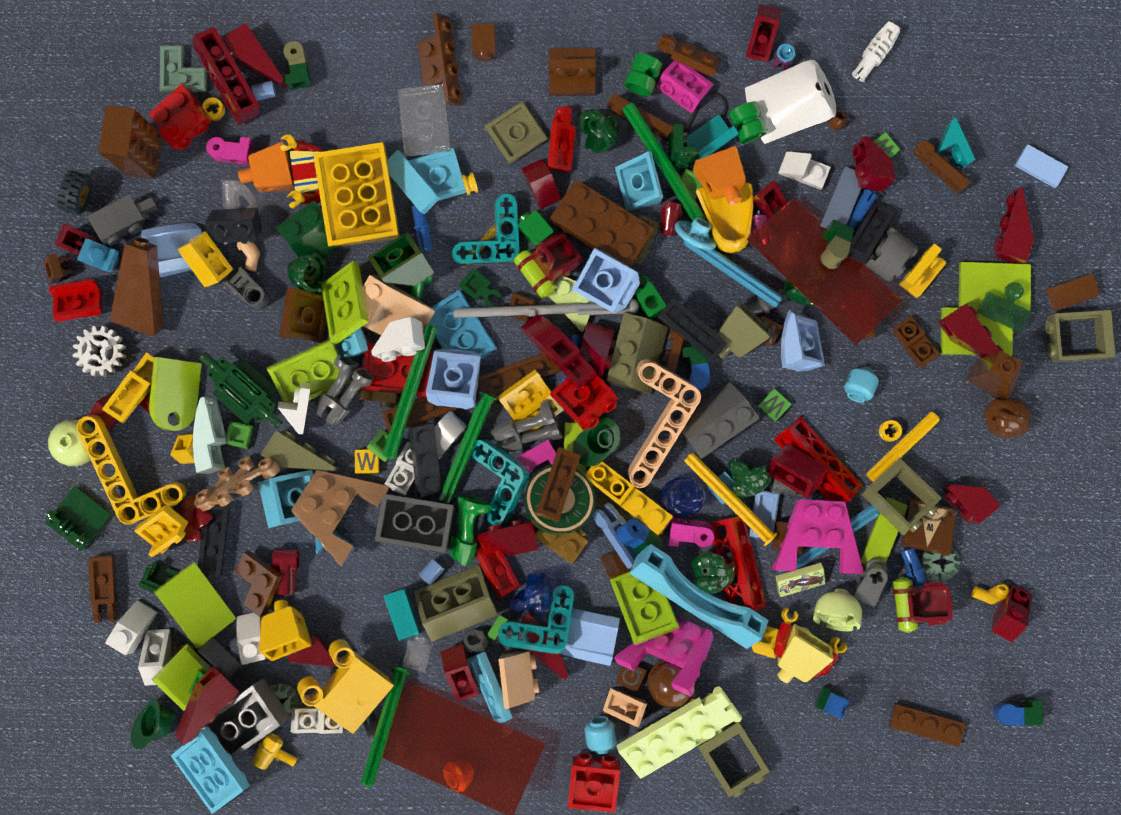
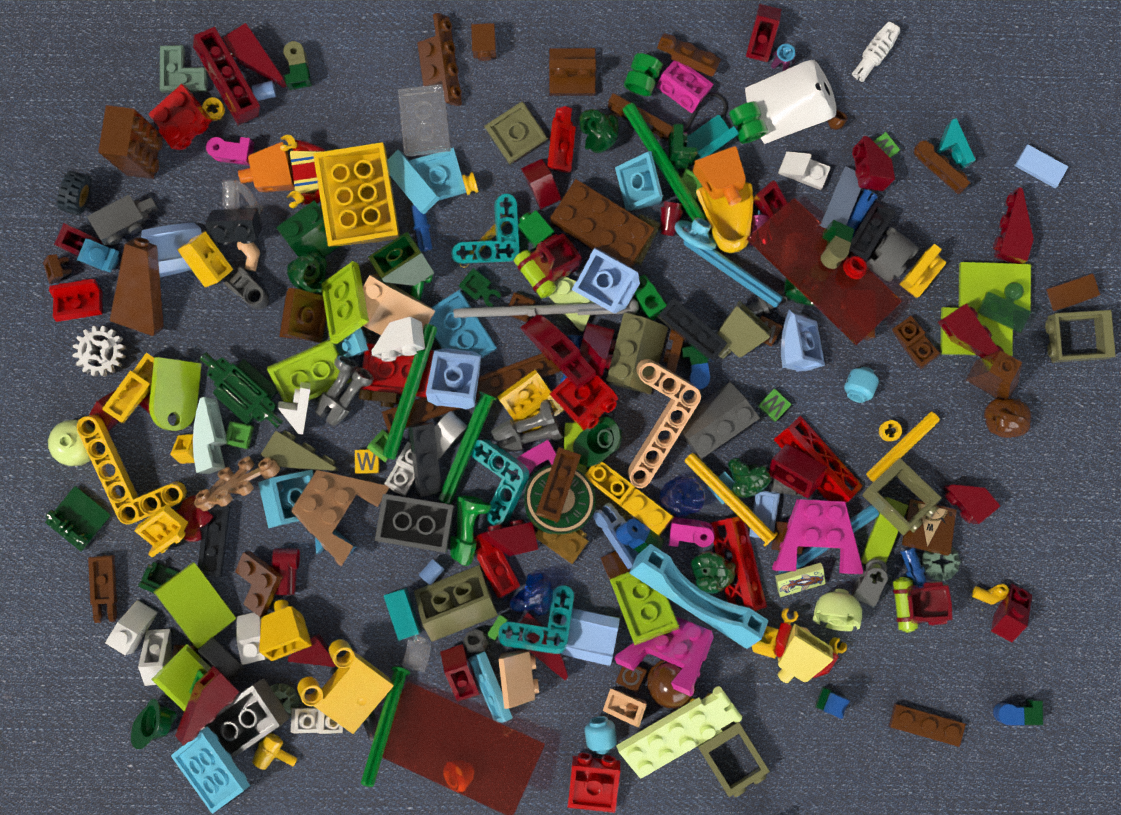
none -> red plate [843,256,867,279]

